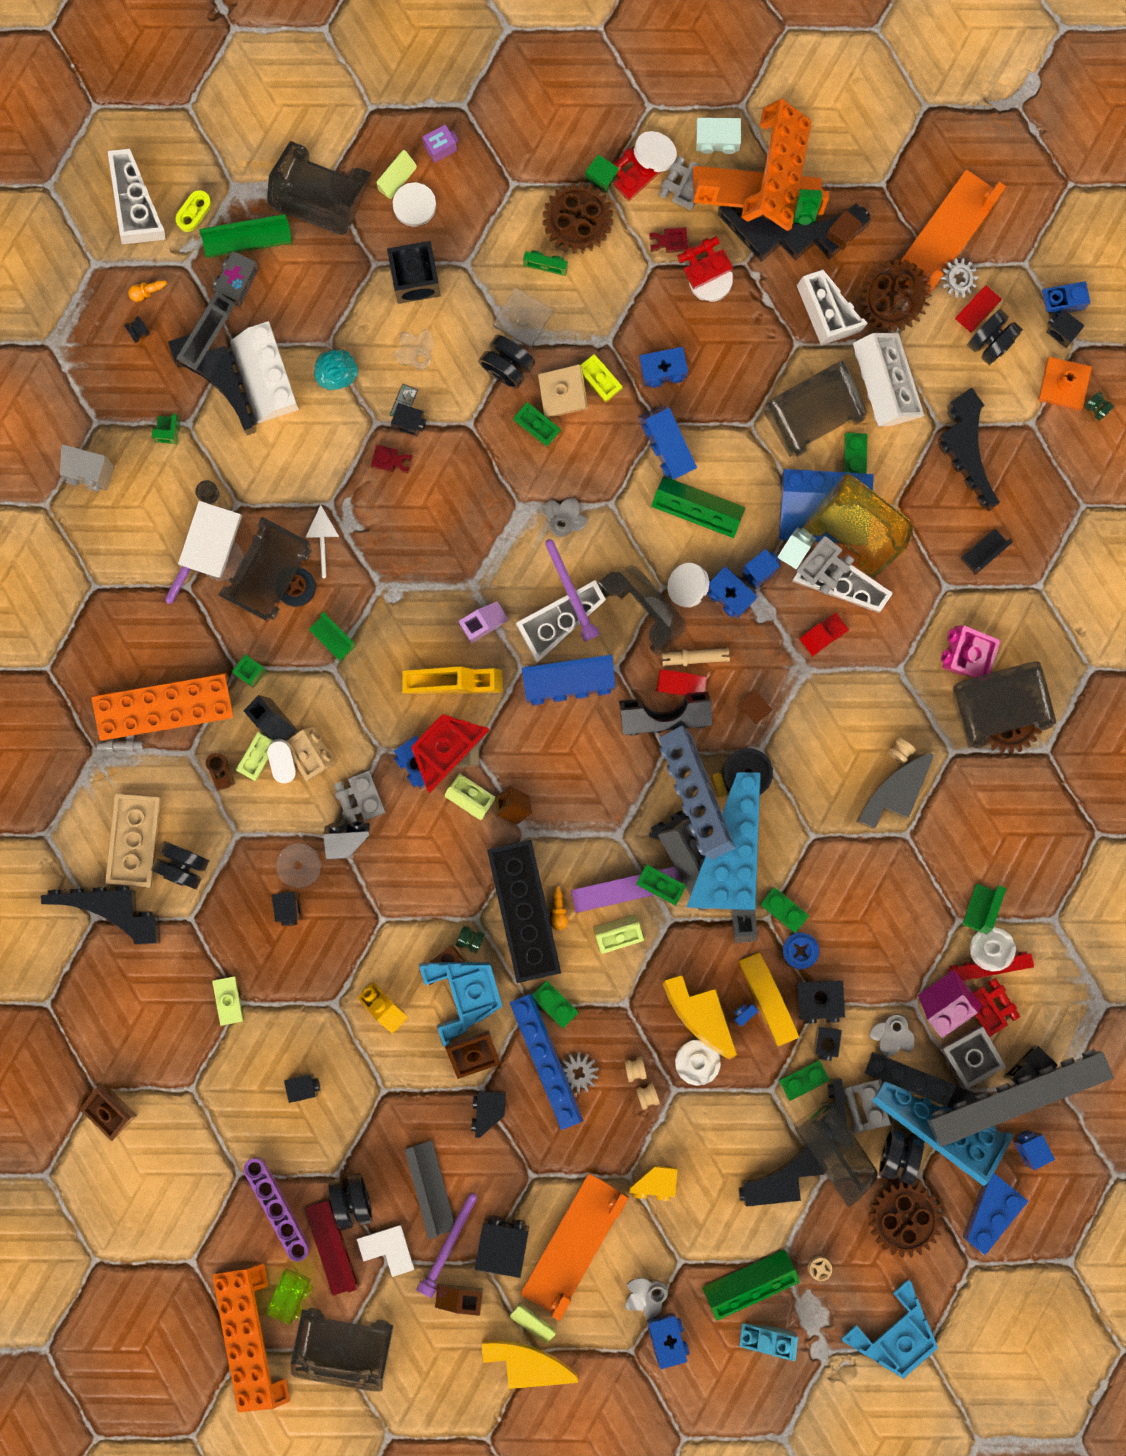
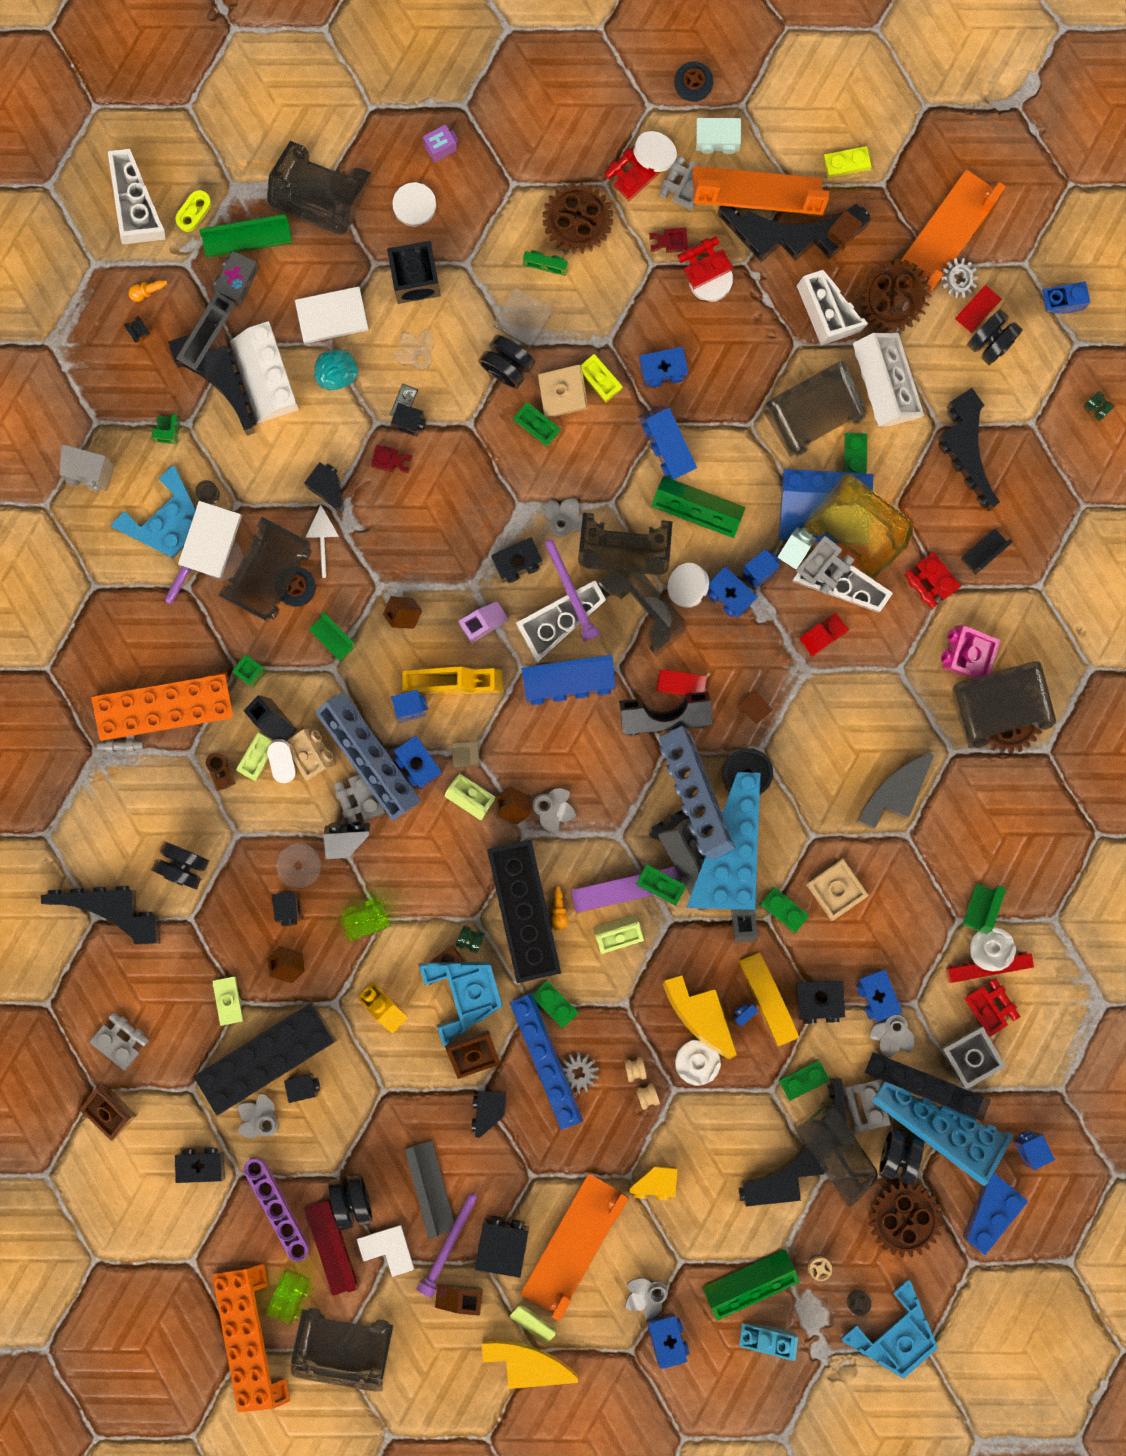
tan plate [105,794,161,888] -> none
yellowish green slope [377,150,417,199] -> none
red wing [411,714,490,793] -> none
green panel [585,154,619,193] -> none
tan pin [661,648,730,666] -> none
yellow tile [711,772,727,798] -> none
orange bracket [741,98,811,231] -> none
blue gear [783,933,819,969] -> none
green plate [793,189,822,225] -> none
black brick [813,1026,842,1061] -> none
tan wheel [888,737,916,765] -> none
magenta slope [918,969,982,1038] -> none
dark grey brick [927,1049,1114,1147] -> none
black brick [1003,1045,1058,1085] -> none
orange tile [1038,357,1092,411] -> none
black brick [1046,310,1084,348] -> none
none -> light grey plate [89,1012,149,1071]
none -> dark azure wing [110,465,196,558]
none -> black brick [175,1148,225,1183]
none -> black brick [193,1003,337,1116]
none -> light grey plate [238,1094,278,1138]
none -> reddish brown panel [267,946,305,983]
none -> white tile [295,287,369,344]
none -> black slope [304,462,344,513]
none -> sand blue brick [315,692,421,821]
none -> clear neon green brick [339,898,392,942]
none -> reddish brown panel [383,596,422,629]
none -> blue brick [391,690,429,723]
none -> black brick [491,537,543,584]
none -> light grey plate [533,788,576,833]
none -> clear smoke windscreen [578,513,673,575]
none -> black wheel [674,61,713,102]
none -> tan plate [805,859,869,921]
none -> neon yellow plate [823,146,872,178]
none -> clear smoke wheel [847,1290,871,1316]
none -> blue brick [856,969,902,1022]
none -> red plate [904,552,961,610]

